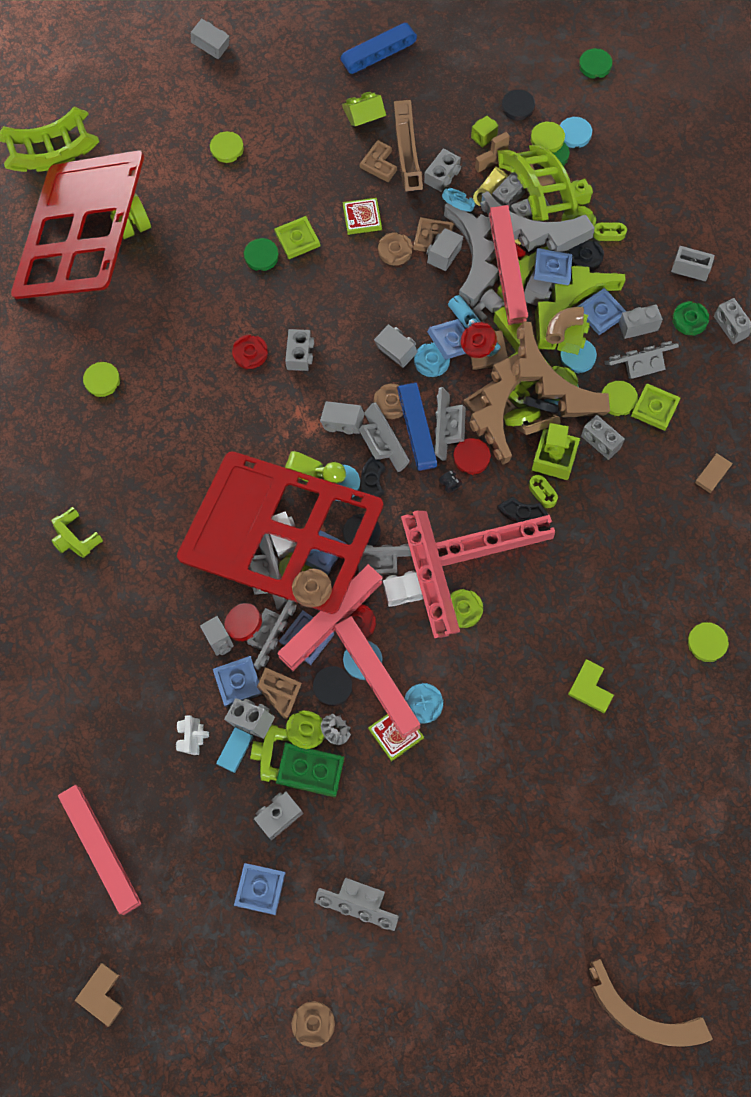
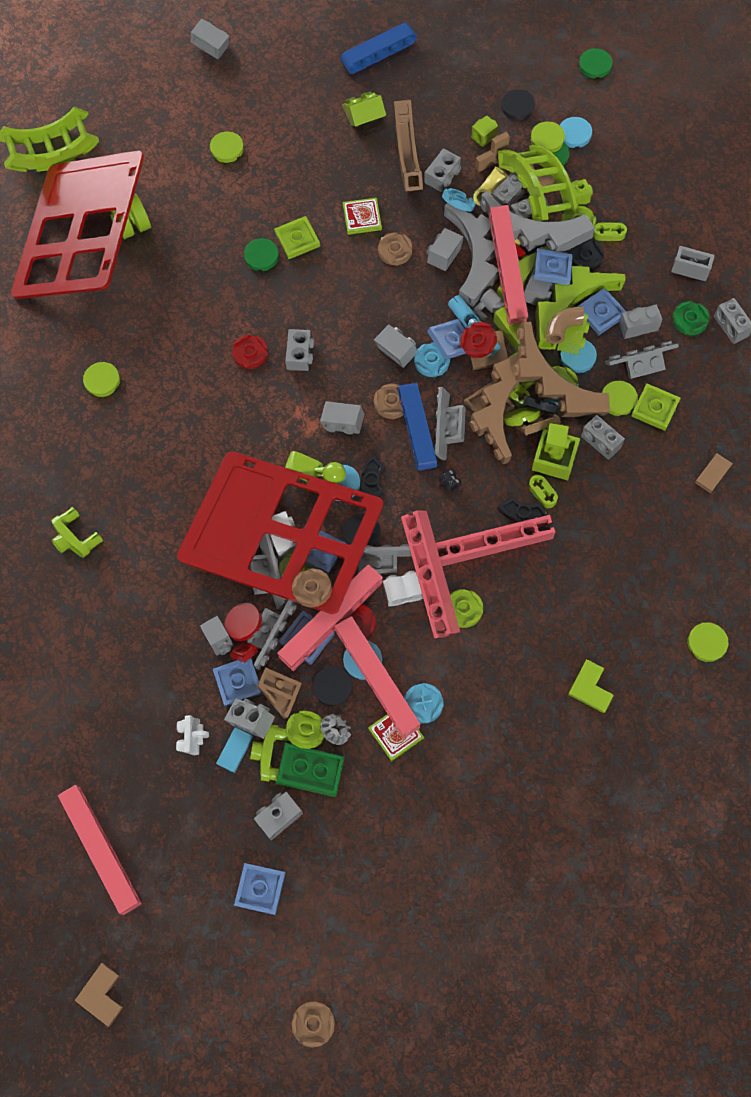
light grey bracket [315,878,399,931] -> none
light grey bracket [359,402,410,472] -> none
medium nougat tile [360,140,397,182] -> none
medium nougat tile [413,217,454,252] -> none
red tile [453,438,491,475] -> none
medium nougat arch [589,959,713,1047] -> none
none -> red tile [230,642,259,663]

